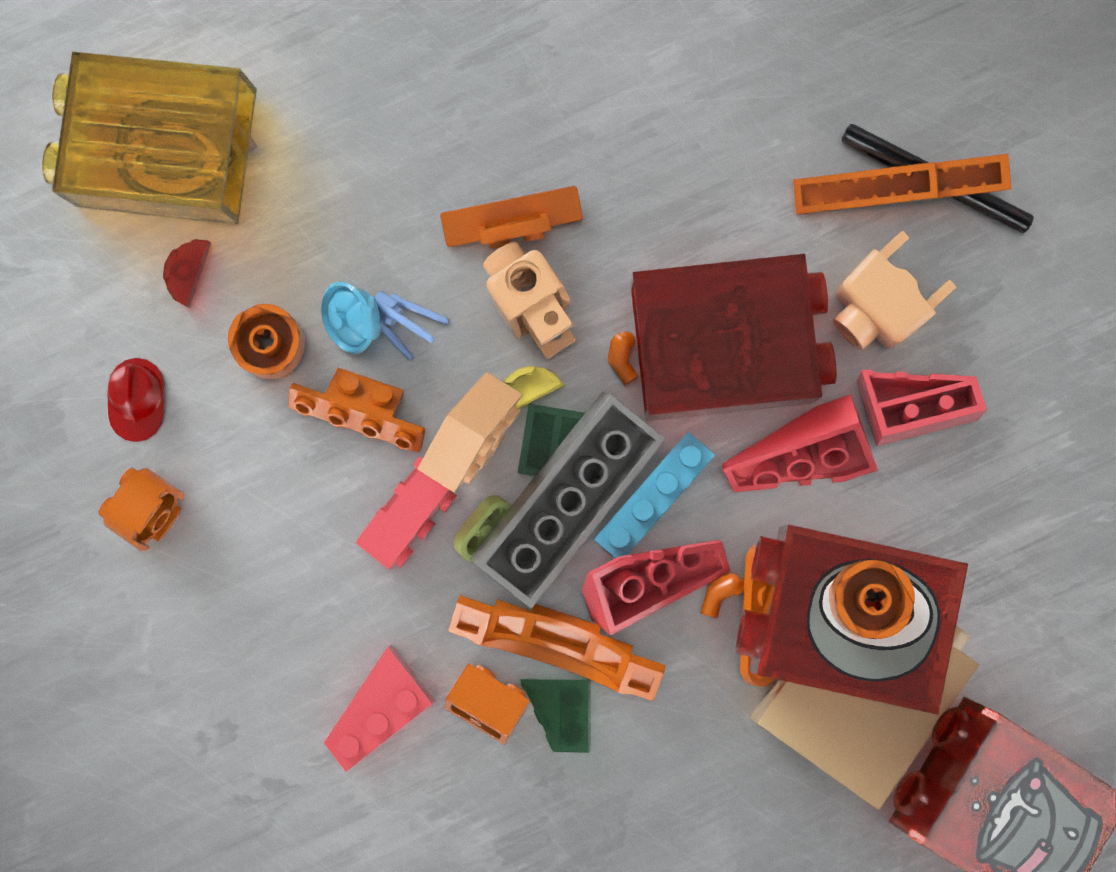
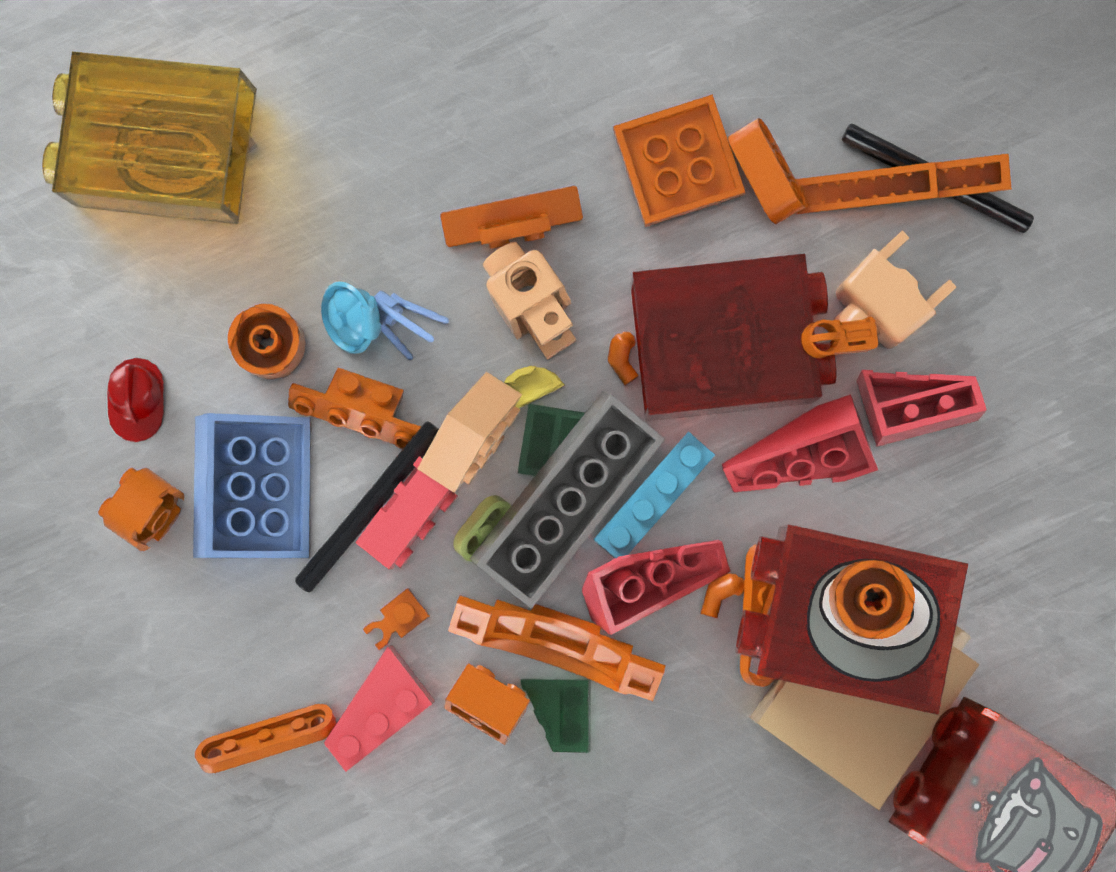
clear red plate [163,239,211,308] -> none
none -> light blue slope [193,413,310,558]
none -> orange plate [195,704,337,773]
none -> black axle [295,421,439,592]
none -> orange plate [363,588,430,650]
none -> orange plate [613,94,746,227]
none -> orange beam [728,118,807,224]
none -> orange piece [801,317,878,358]

